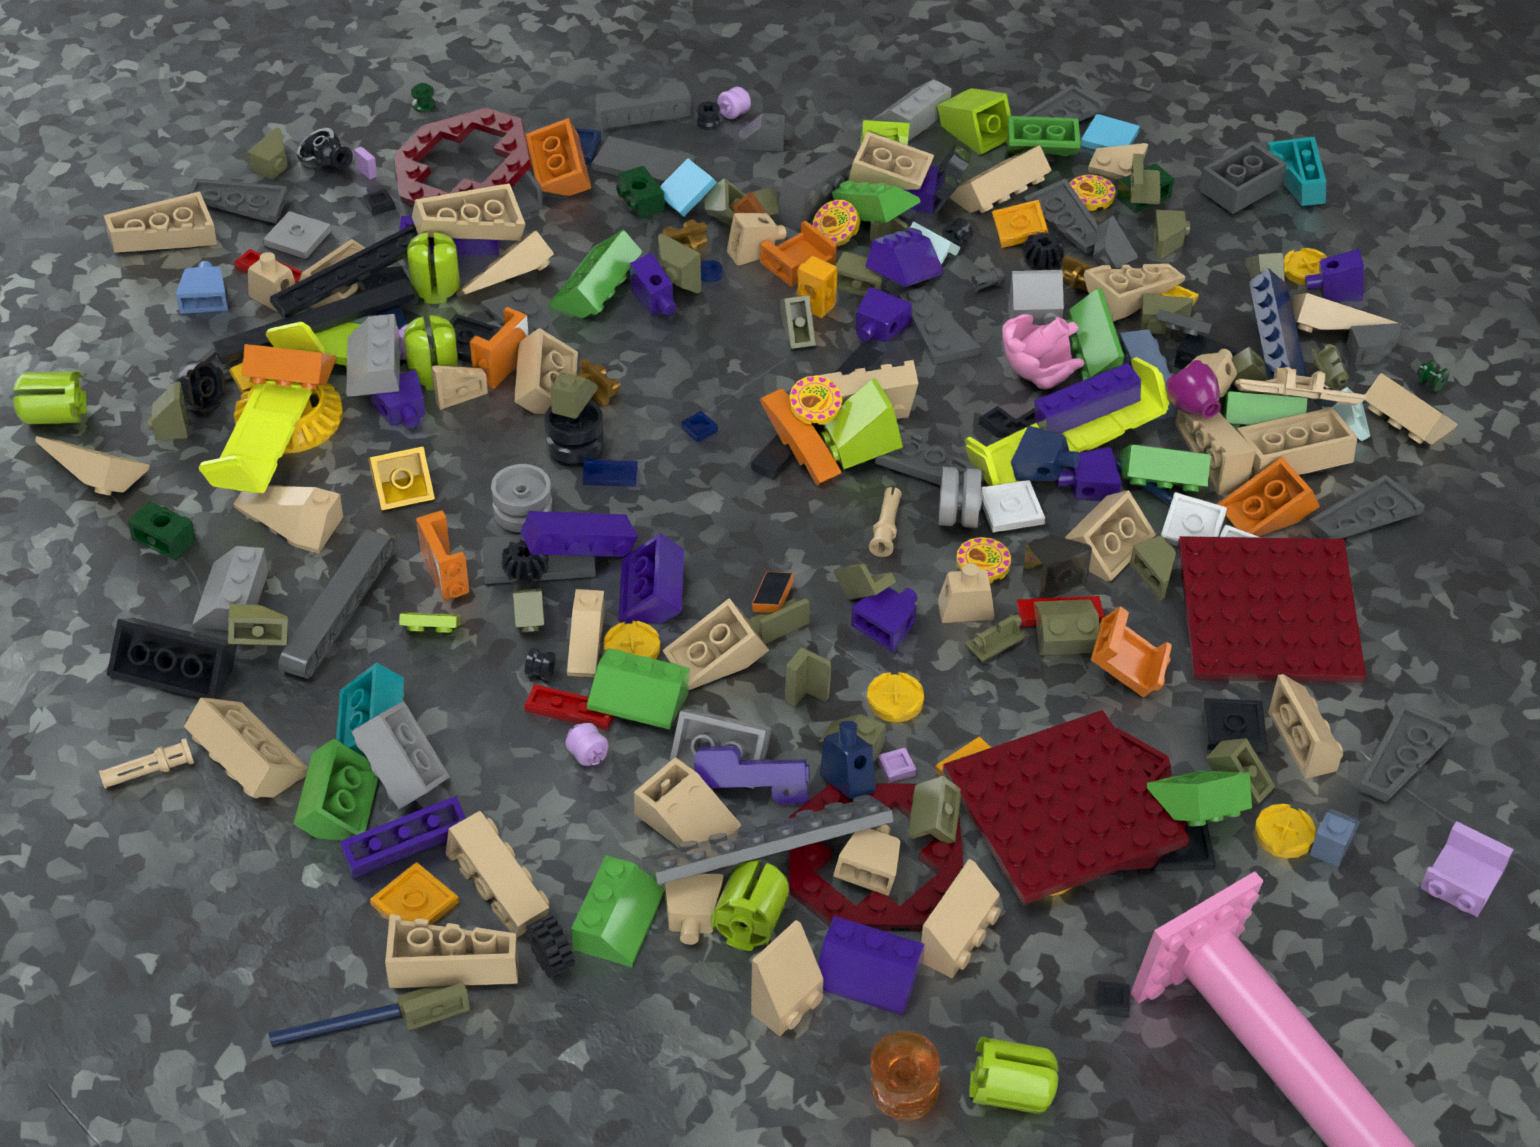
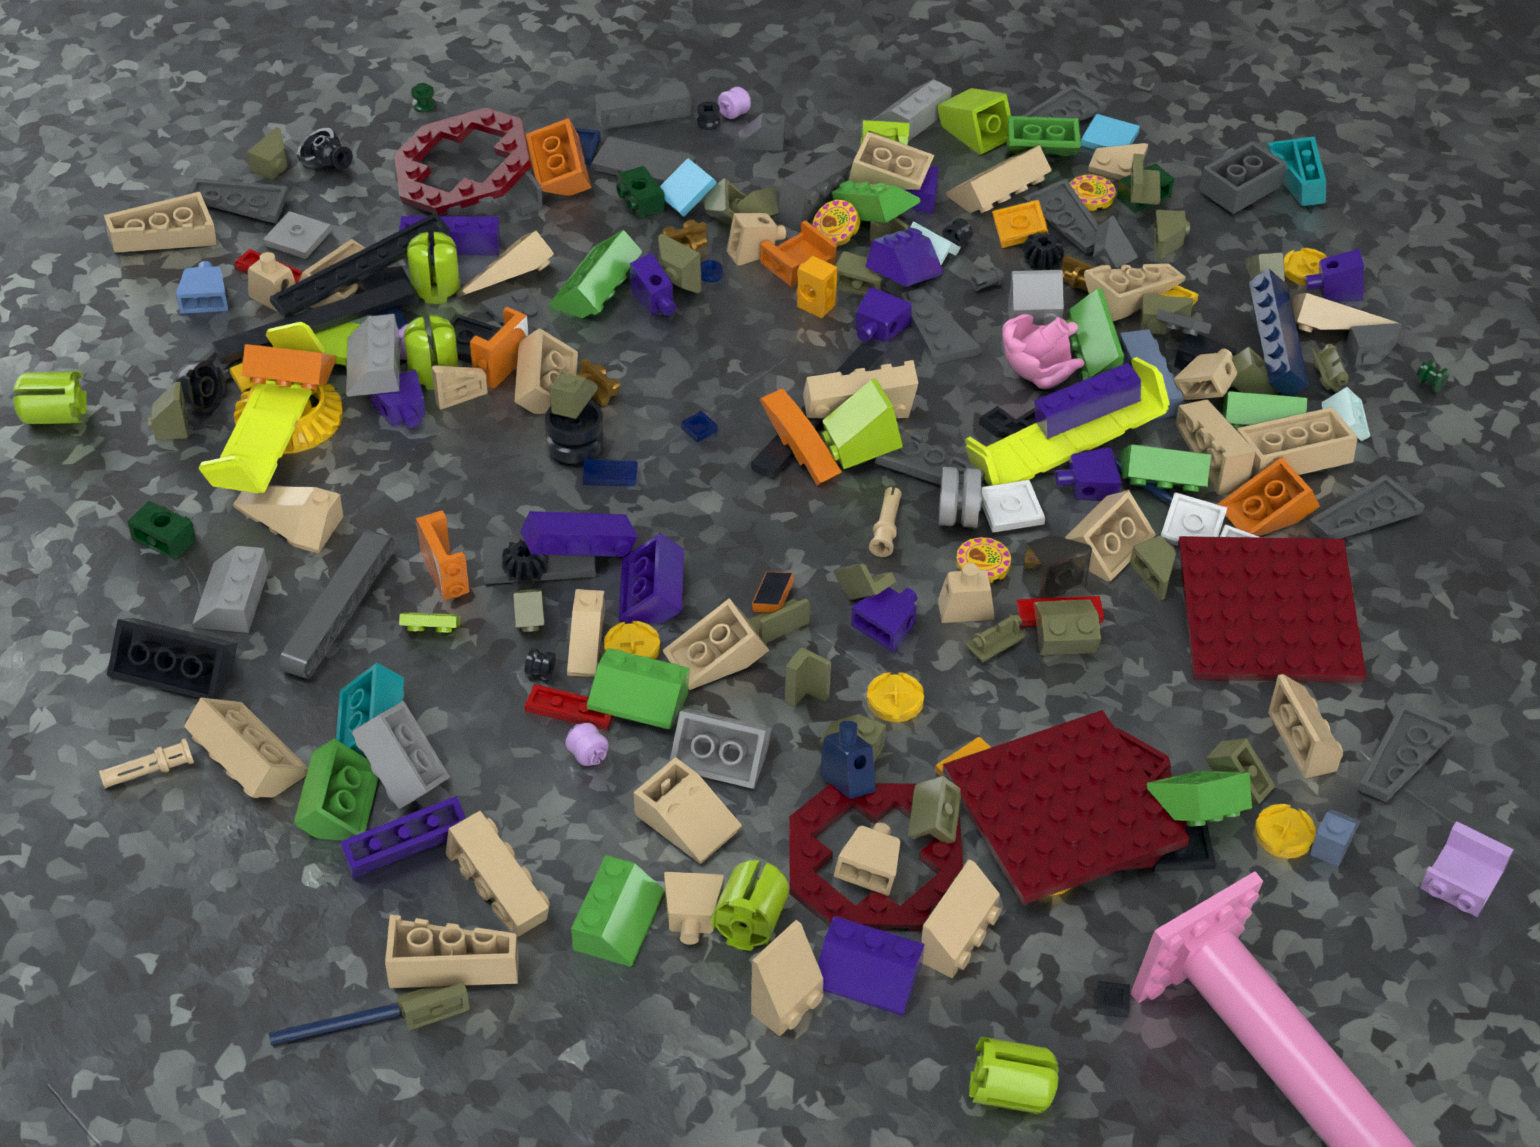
tan wedge [35,436,150,495] -> none
olive slope [228,604,288,646] -> none
lavender tile [354,147,377,180] -> none
black tile [363,189,395,215] -> none
yellow slope [368,447,435,510] -> none
light orange tile [370,862,459,925] -> none
tan wedge [412,183,525,241] -> none
light grey wheel [491,464,553,533] -> none
black tyre [526,915,575,978] -> none
dark grey plate [642,795,894,885] -> none
piece [694,746,810,804] -> none
dark orange tile [732,192,766,213] -> none
olive slope [780,295,816,349] -> none
yellow tile [789,376,842,425] -> none
clear orange wheel [870,1031,940,1120] -> none
lavender tile [877,748,917,783] -> none
black piece [933,144,971,215] -> none
dark blue torso [1011,426,1080,481] -> none
orange panel [1091,606,1172,697] -> none
magenta piece [1166,360,1221,419] -> none
black plate [1203,698,1267,753] -> none
tan piece [1235,367,1367,407] -> none
tan slope [1365,373,1458,445] -> none

